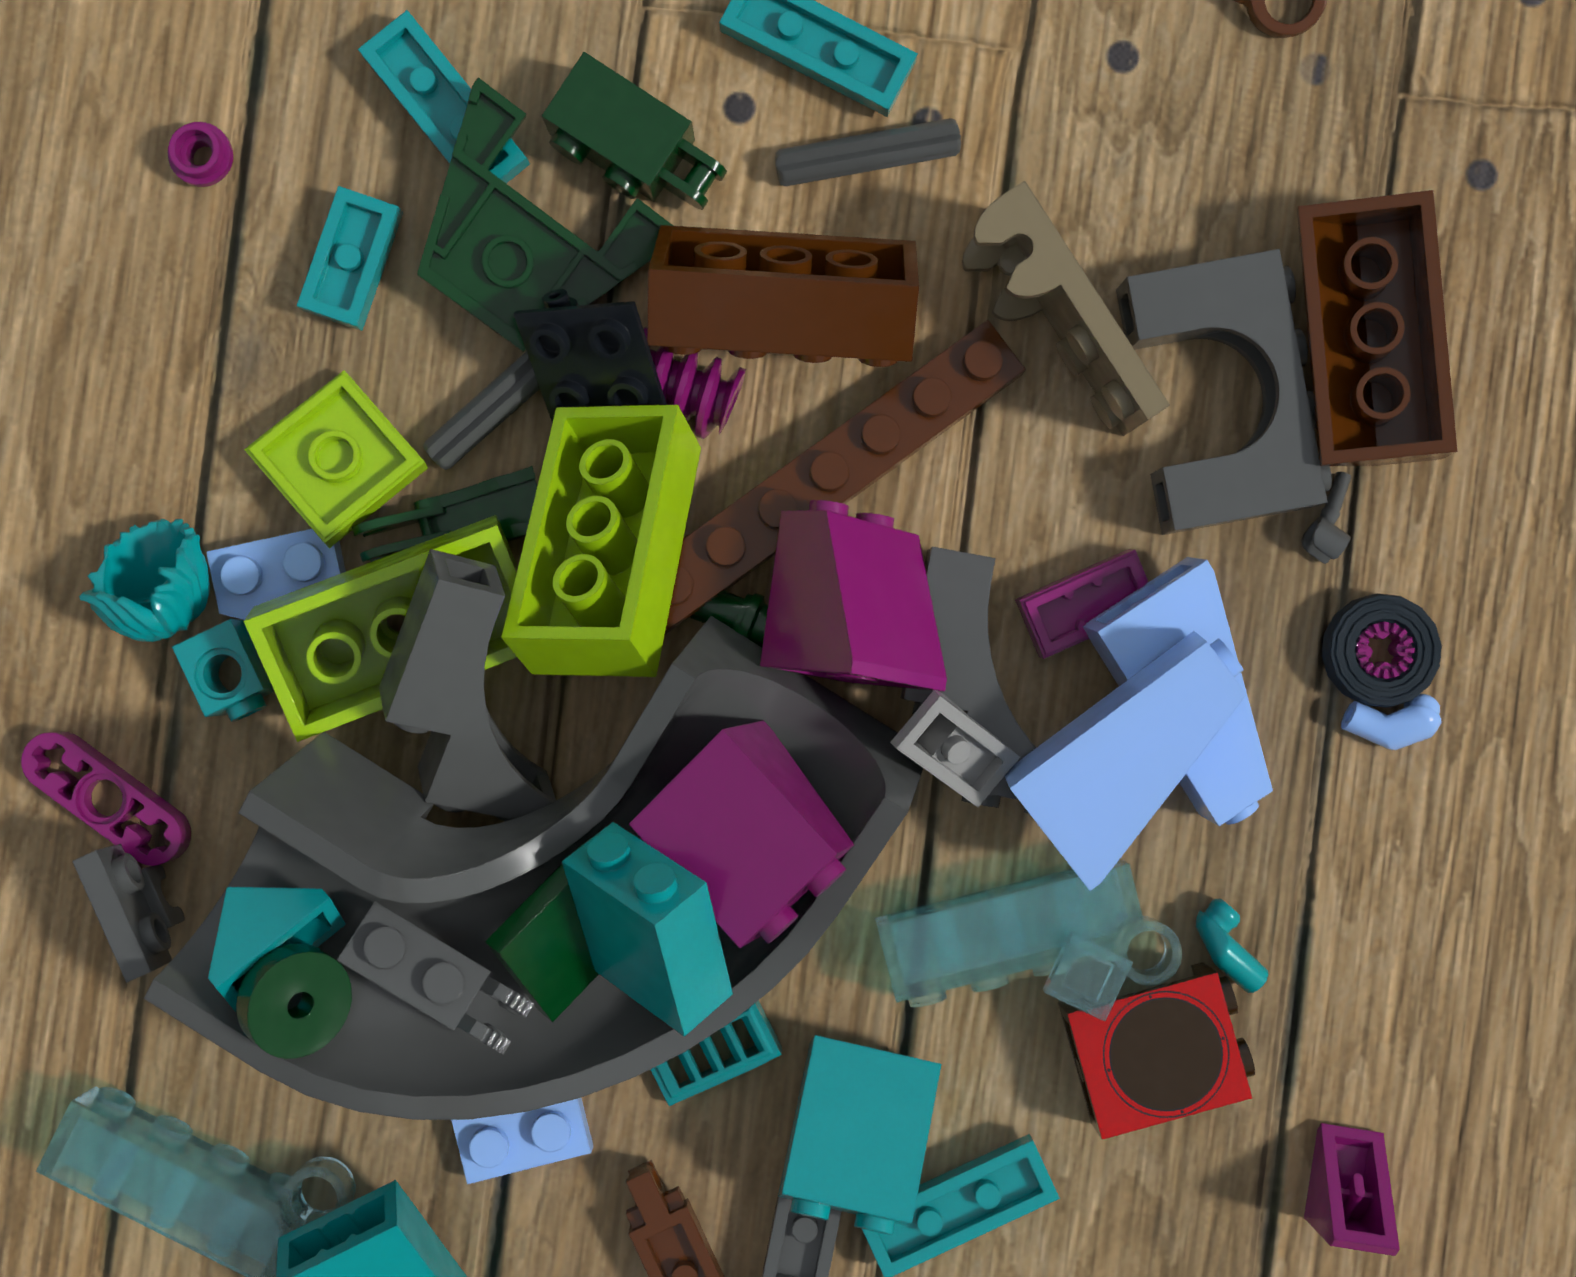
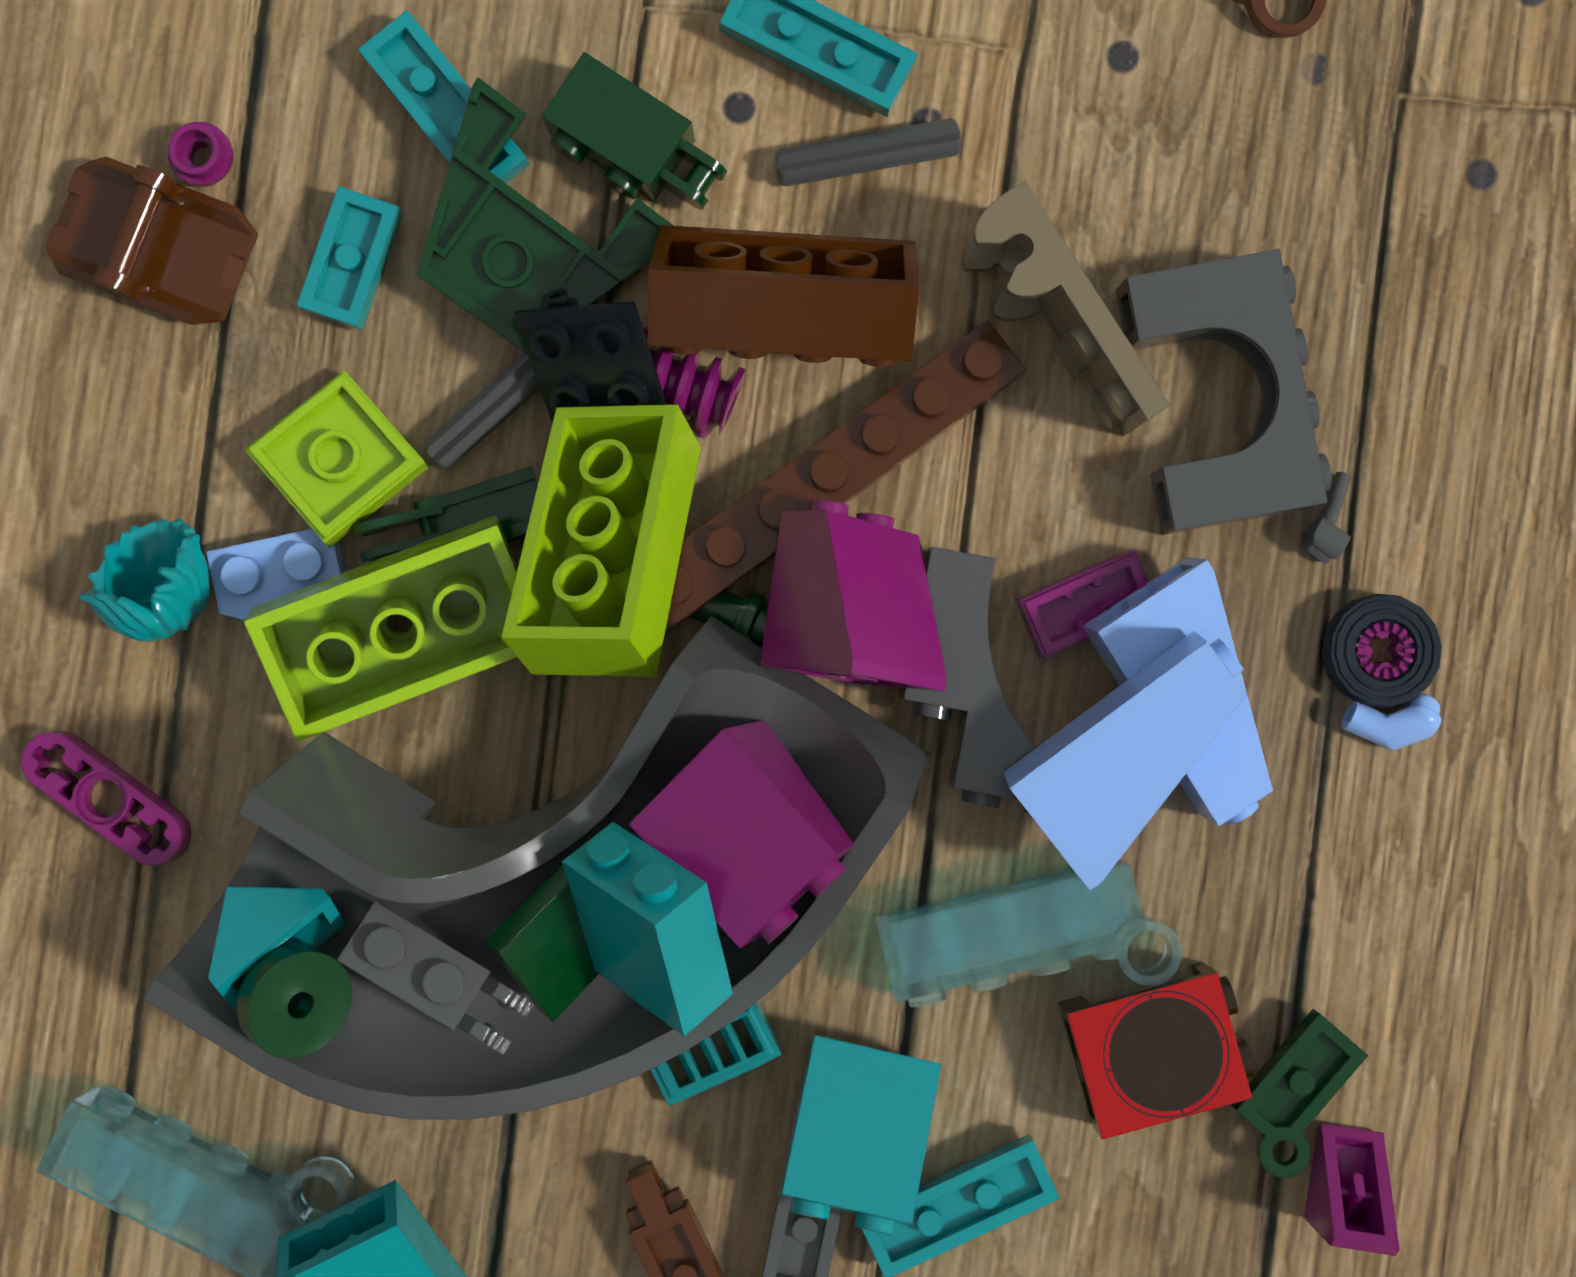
dark grey plate [72,844,185,983] -> none
teal brick [172,619,274,722] -> none
dark grey arch [379,549,556,822] -> none
light blue wing [451,1098,594,1184] -> none
light grey slope [890,690,1020,807] -> none
clear light blue tile [1043,930,1133,1021] -> none
teal arm [1195,898,1268,993] -> none
reddish brown slope [1297,190,1458,466] -> none
none -> reddish brown shield [46,157,258,325]
none -> dark green hinge [1230,1009,1369,1179]

